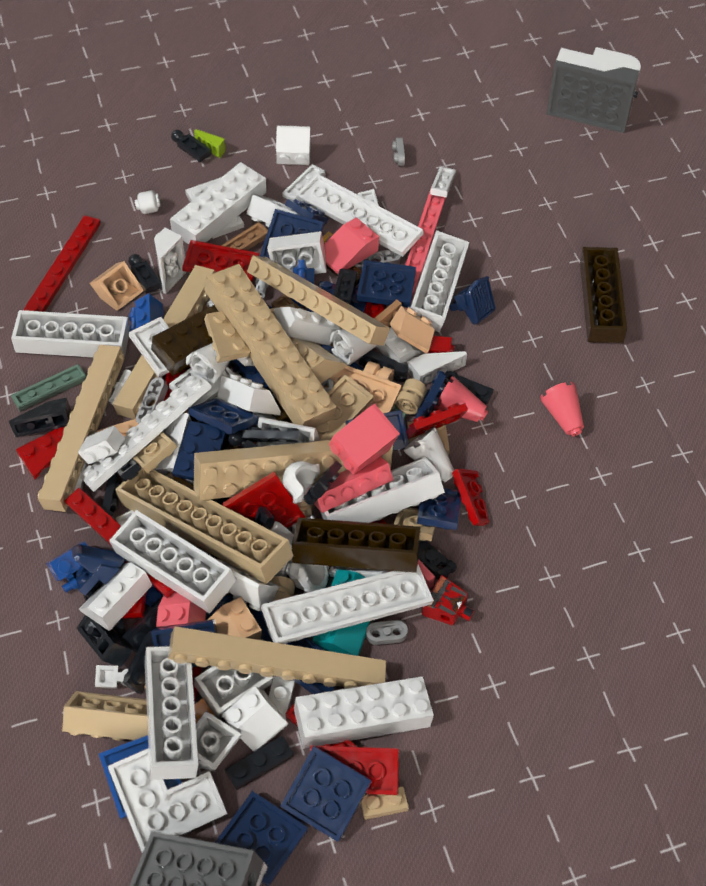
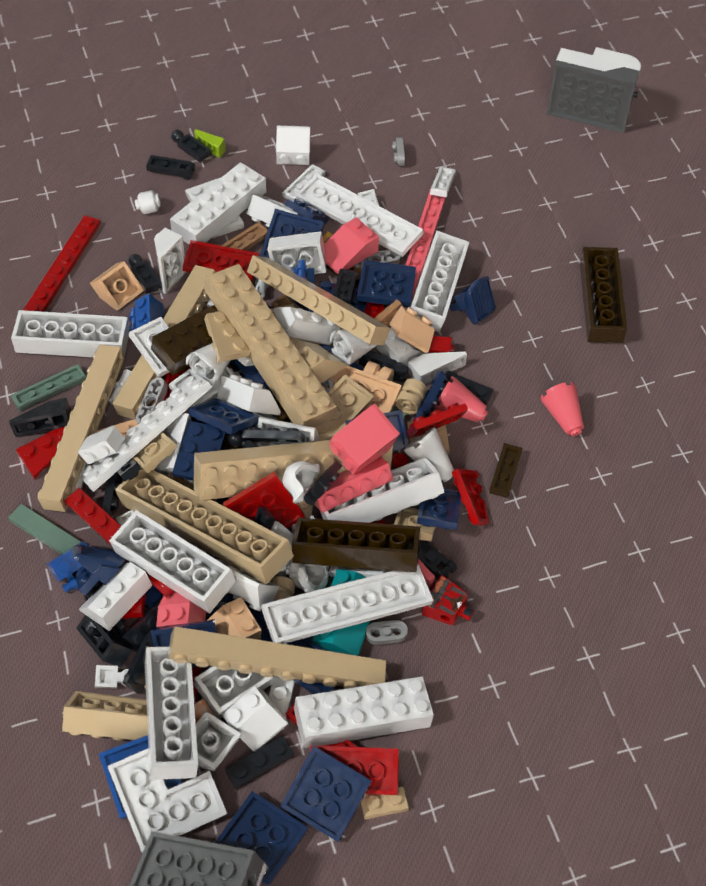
none -> sand green tile [8,504,81,554]
none -> black plate [146,155,196,180]
none -> red hinge [392,453,408,469]
none -> dark brown plate [489,443,523,498]

